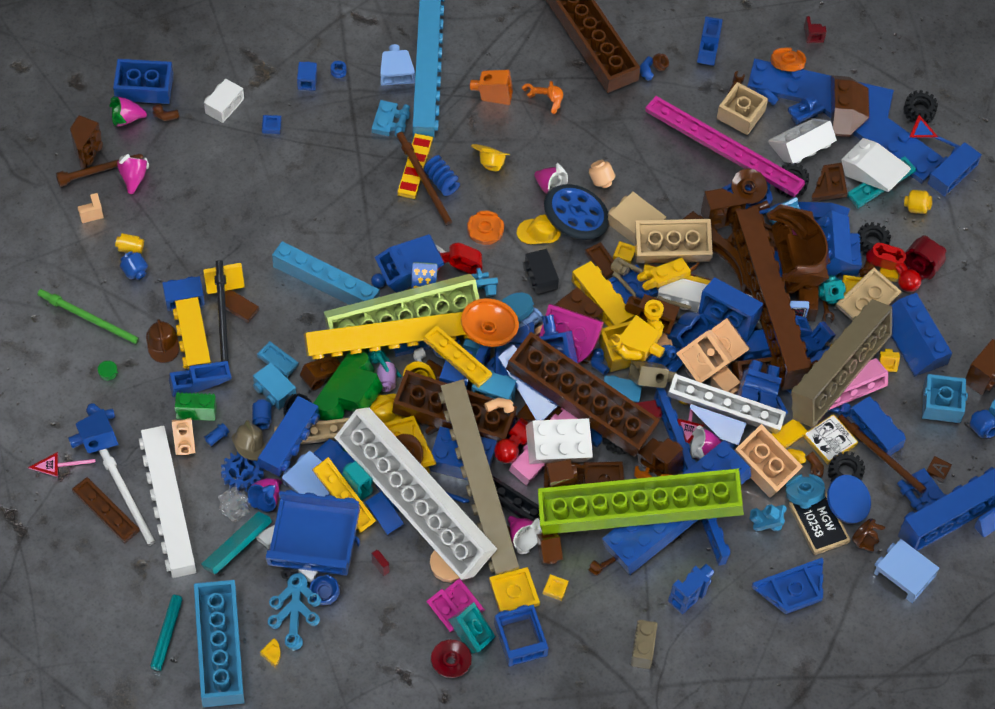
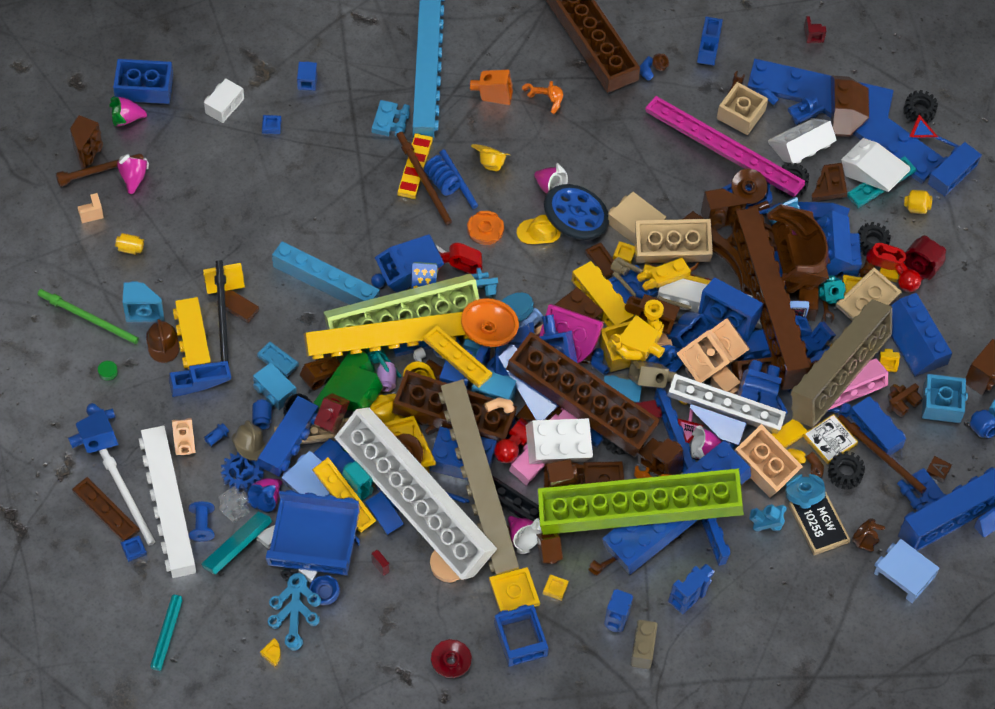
piece [28,452,95,477] -> none
blue head [120,251,148,280] -> none
reddish brown arm [153,104,179,121] -> none
blue brick [162,276,205,312] -> none
green brick [175,392,217,421] -> none
dark azure brick [194,580,245,708] -> none
blue bush [330,61,347,78] -> none
light blue torso [380,44,415,86] -> none
dark pink slope [426,578,485,632] -> none
teal slope [448,602,496,654] -> none
black brick [523,248,559,294] -> none
light nougat head [589,160,616,188] -> none
blue wing [752,558,823,614] -> none
orange tile [770,47,806,71] -> none
blue piece [827,475,871,524] -> none
none -> blue tile [120,535,147,562]
none -> dark azure slope [123,281,165,322]
none -> blue piece [188,501,215,542]
none -> dark red torso [314,393,350,435]
none -> blue bar [439,149,478,209]
none -> blue brick [604,589,633,632]
none -> reddish brown hips [886,383,923,417]

